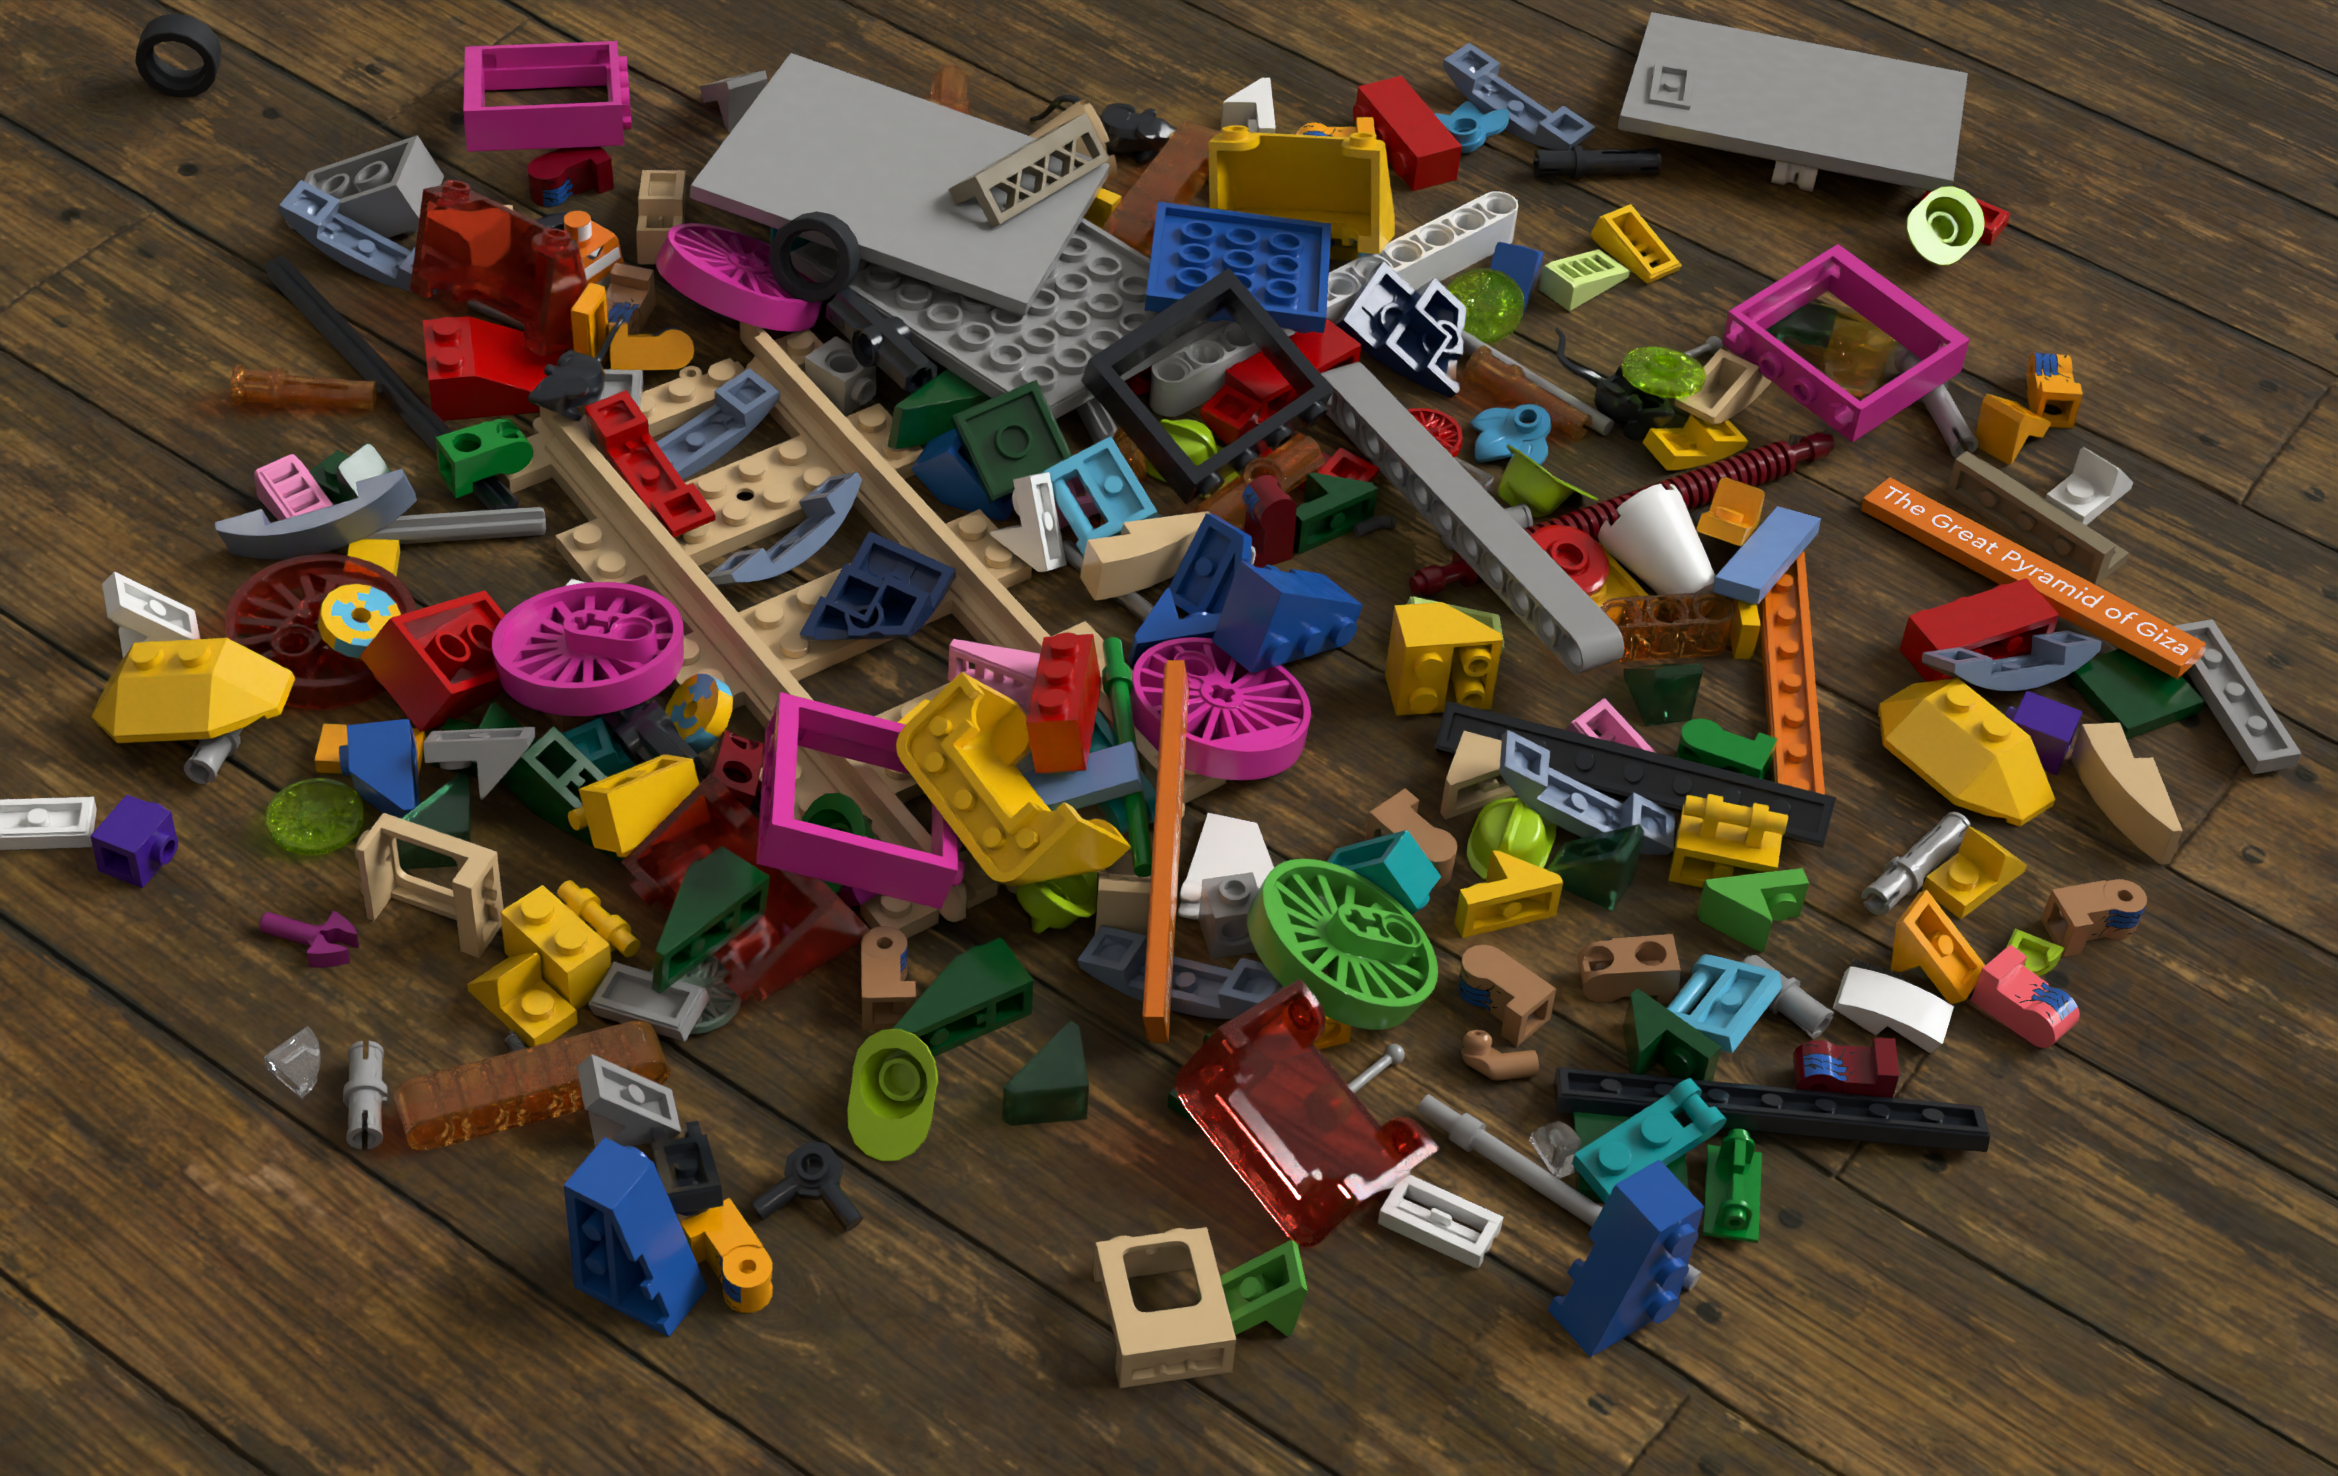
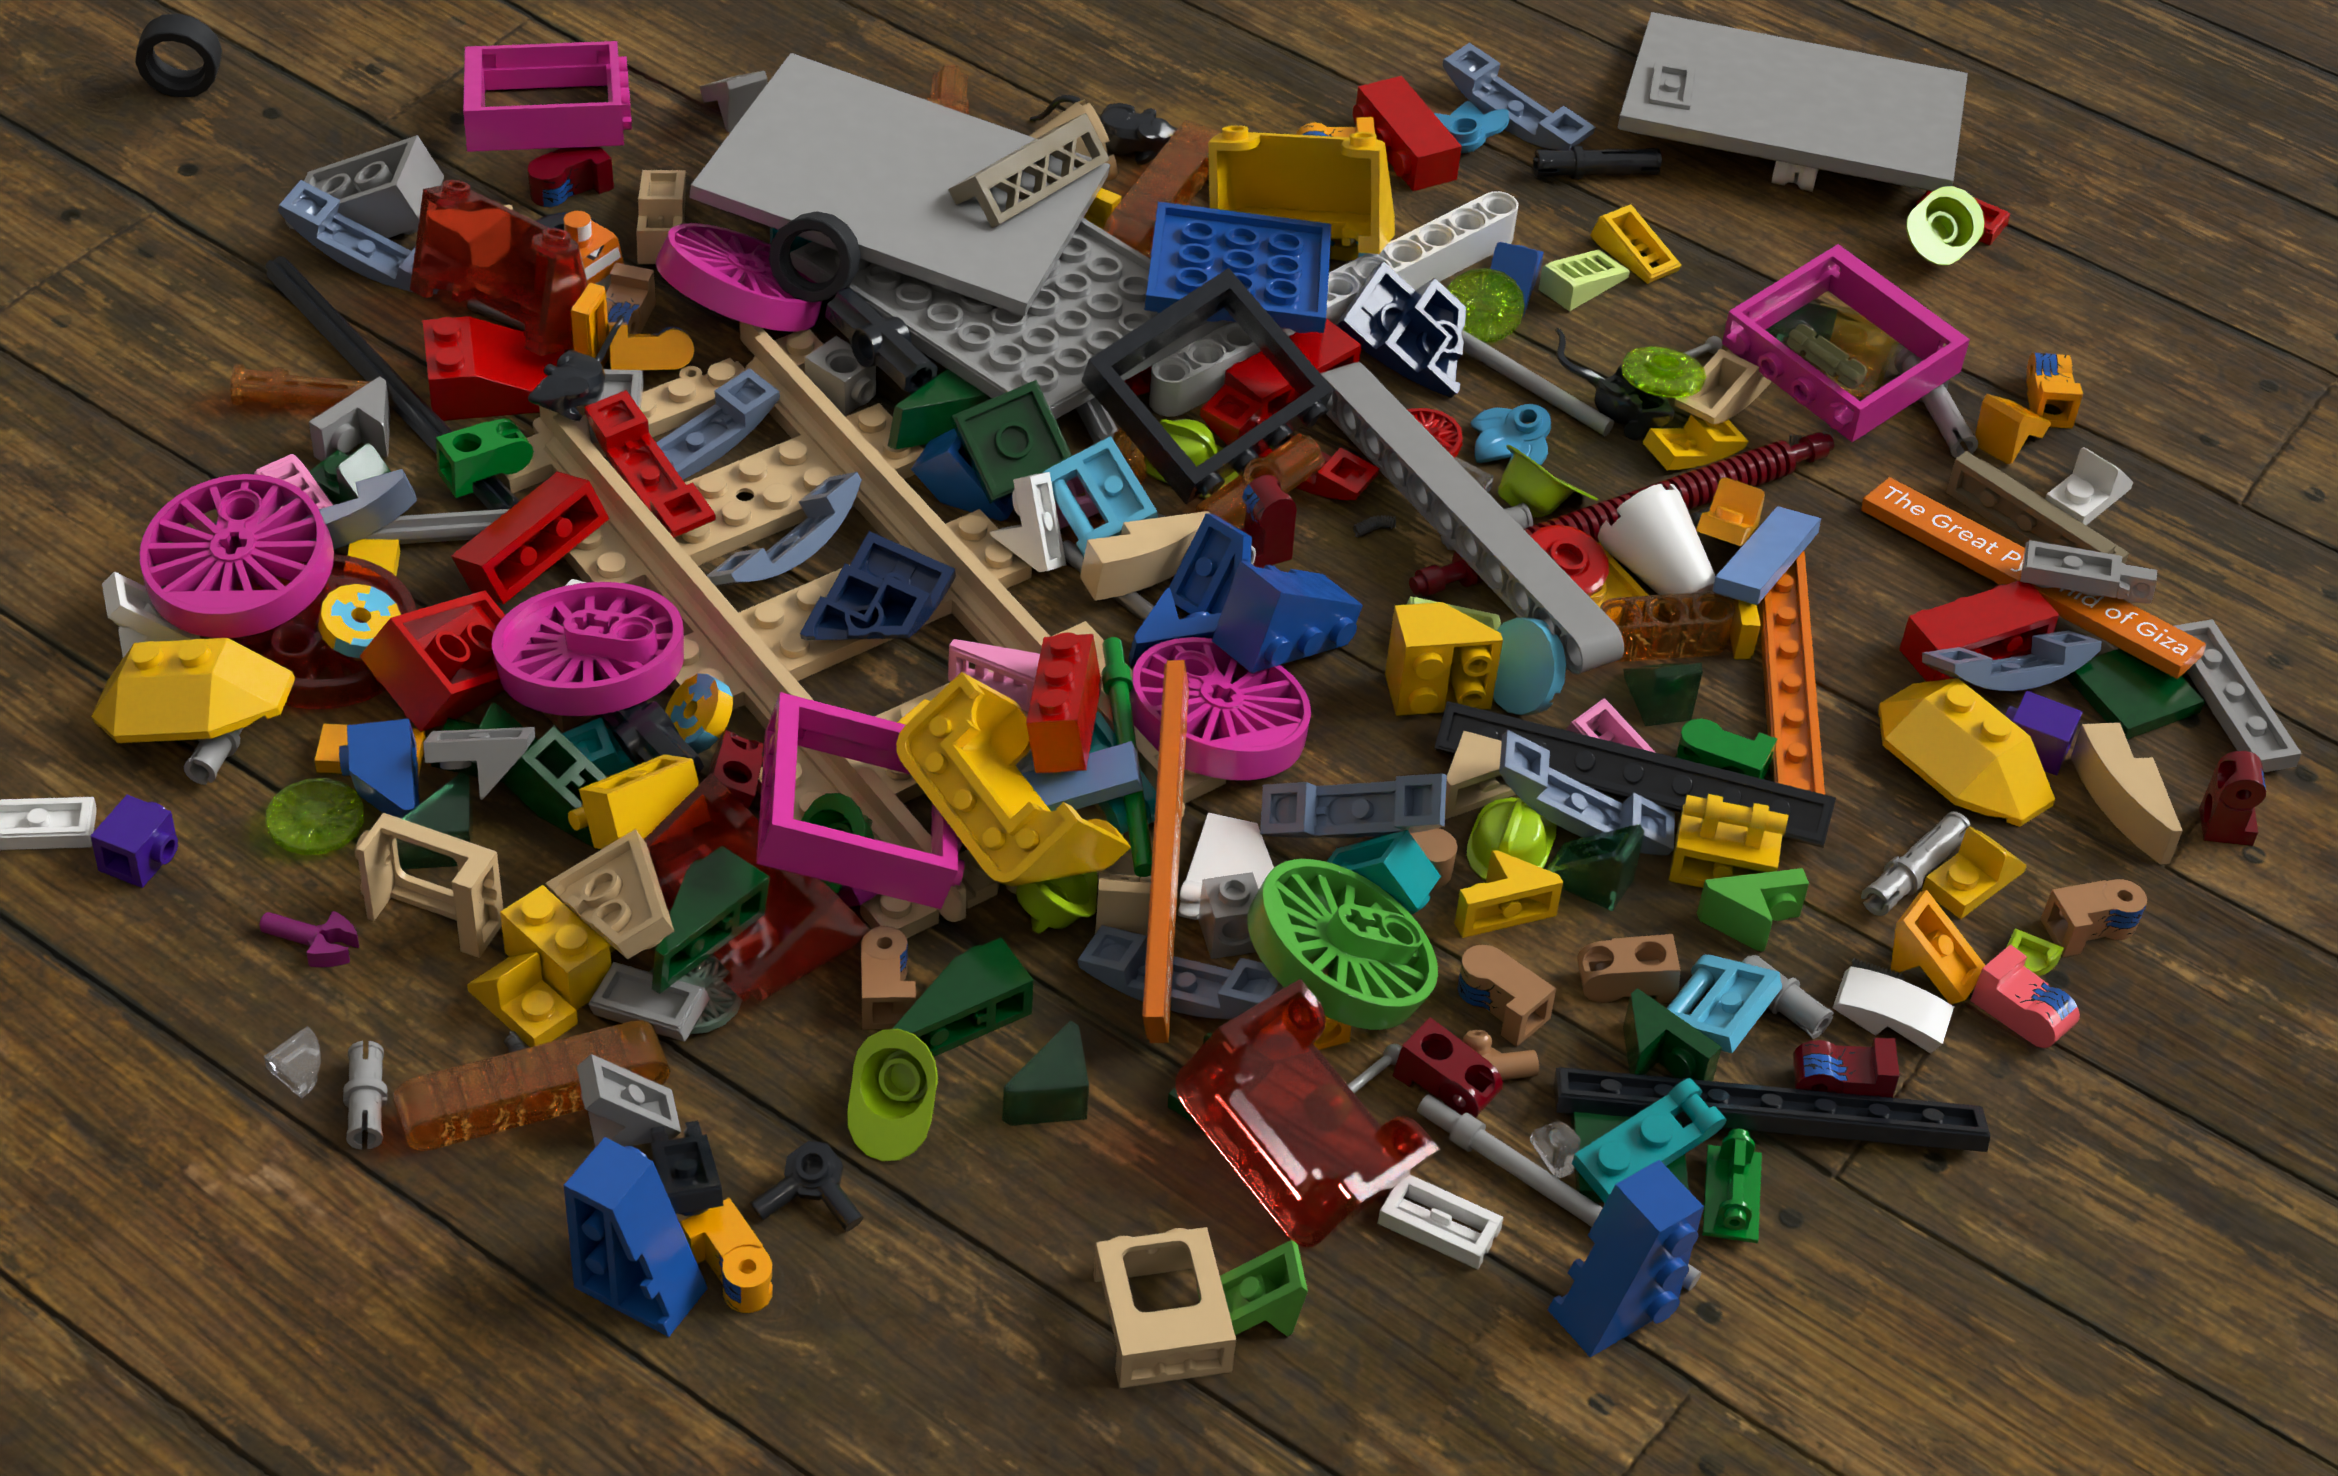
white slope [1220,78,1276,134] -> none
dark green slope [1293,473,1378,555] -> none
clear orange pin [1463,345,1593,441] -> none
none -> dark pink piece [140,474,334,638]
none -> light grey slope [309,376,390,462]
none -> red brick [451,471,610,605]
none -> tan wing [545,829,675,959]
none -> sand blue slope [1260,773,1447,838]
none -> dark red leg [1392,1017,1503,1118]
none -> medium azure tile [1493,618,1566,715]
none -> olive axle [1787,324,1868,389]
none -> light grey hinge [2020,540,2157,603]
none -> dark red leg [2199,751,2266,846]

